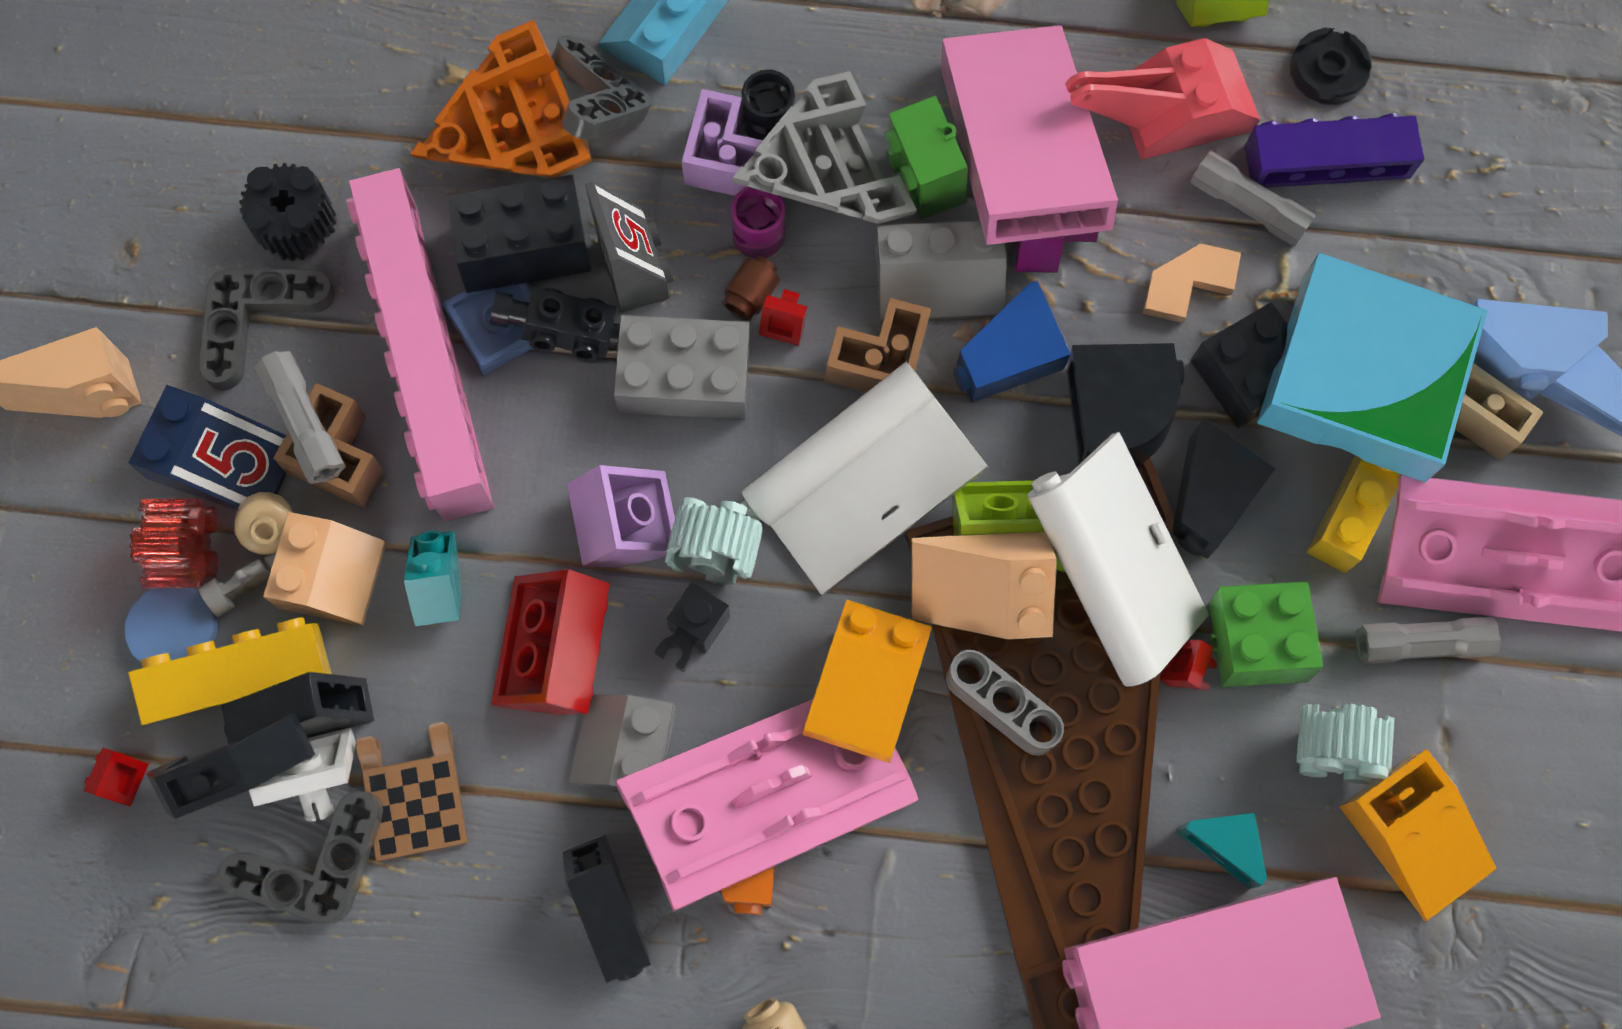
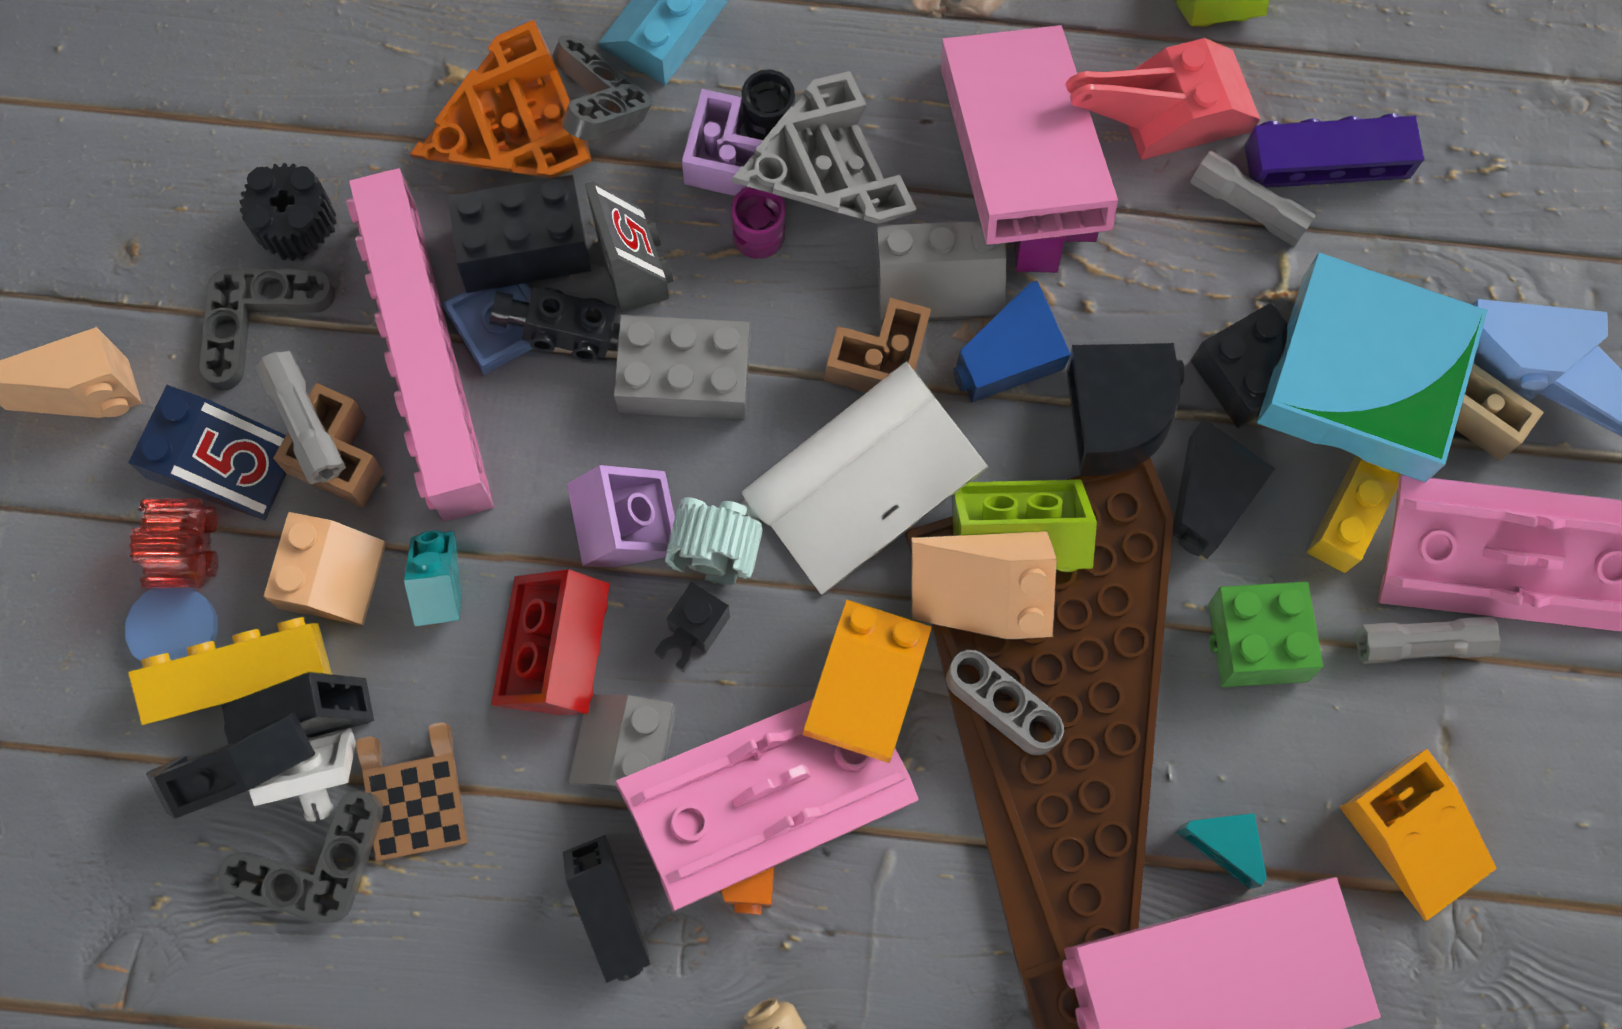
red tile [83,747,149,807] -> none
light grey piece [198,552,276,617] -> none
tan head [234,492,294,554] -> none
copper brick [722,256,780,321] -> none
red tile [759,289,808,346] -> none
bright green brick [885,95,968,220] -> none
white door [1028,432,1209,686] -> none
light nougat tile [1142,244,1241,323] -> none
red tile [1160,640,1217,690] -> none
black tile [1290,28,1372,105] -> none
light aqua brick [1296,704,1394,784] -> none

